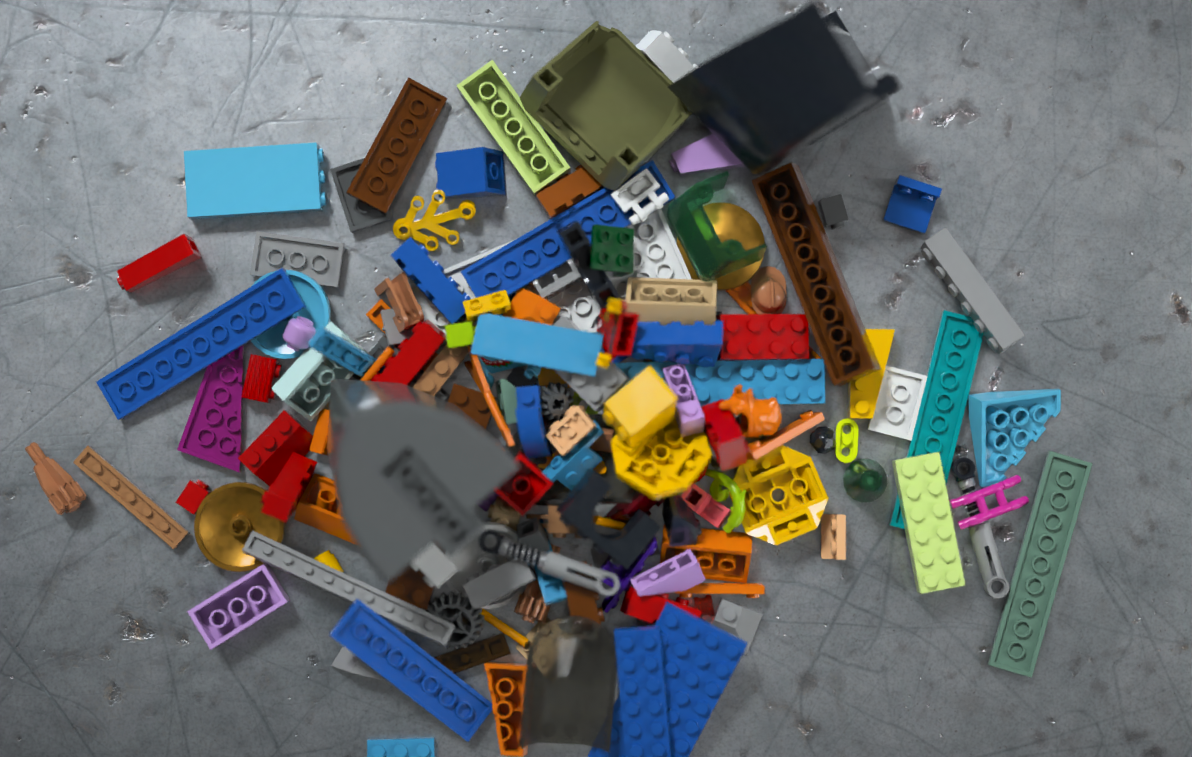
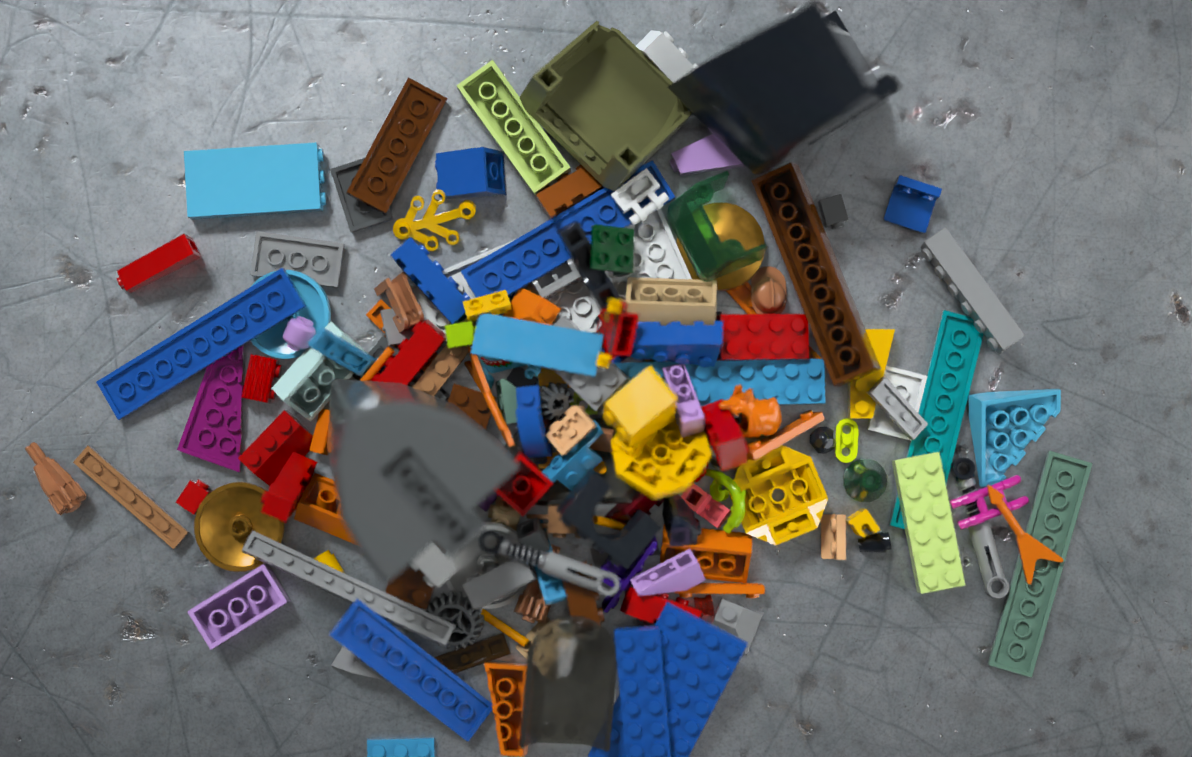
none -> yellow hinge [846,508,880,537]
none -> black cone [858,531,892,553]
none -> light grey plate [868,377,928,440]
none -> orange piece [987,485,1064,584]

